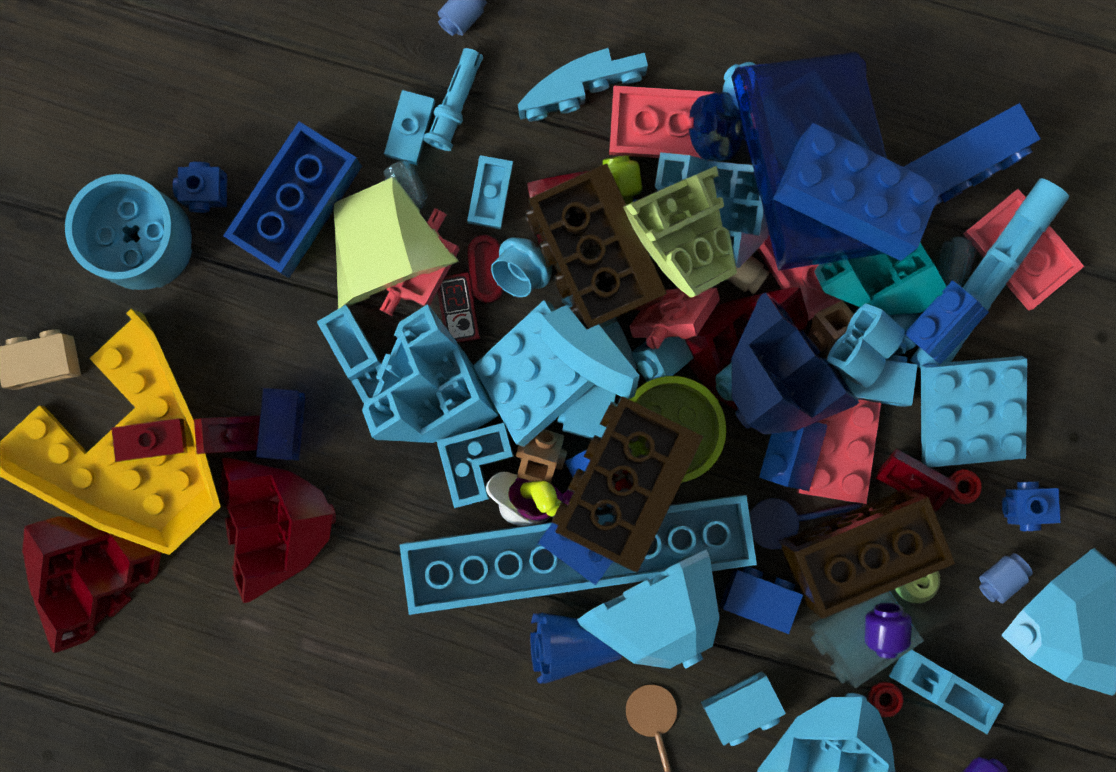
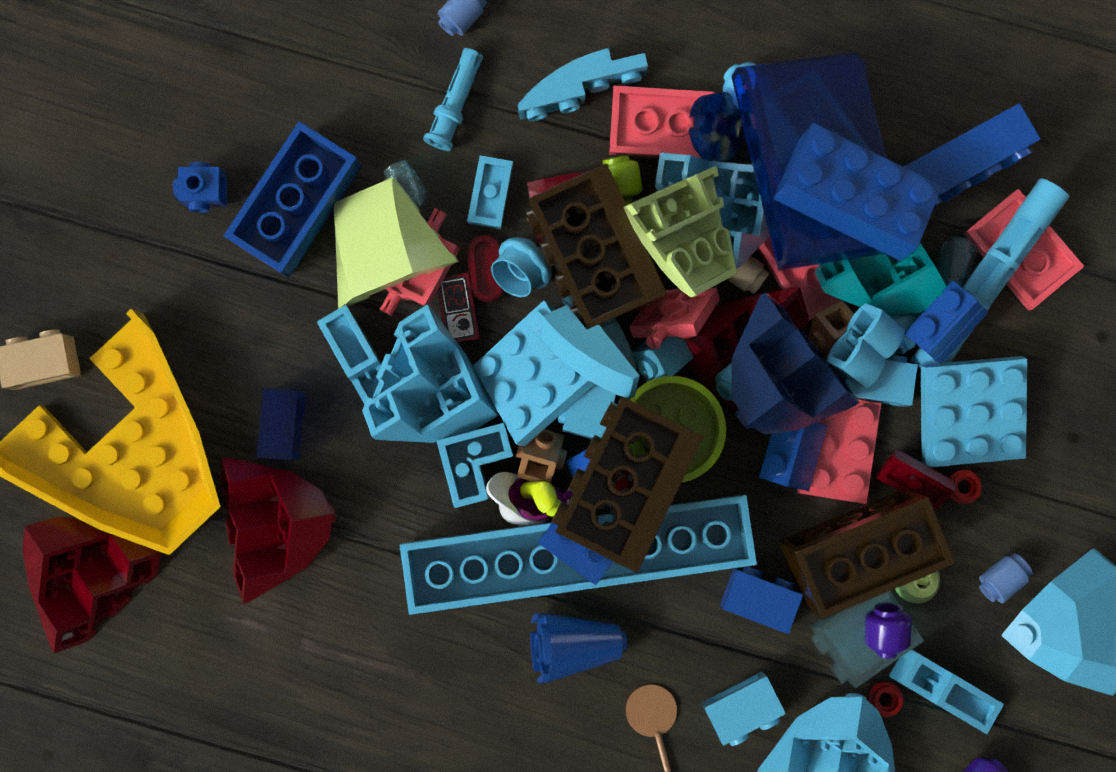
medium azure brick [65,174,192,290] -> none
dark red plate [111,418,188,462] -> none
dark red plate [194,416,264,454] -> none
medium azure plate [384,90,435,165] -> none
medium azure brick [577,550,719,669] -> none
dark blue piece [749,498,862,549] -> none
blue brick [1002,482,1061,531] -> none

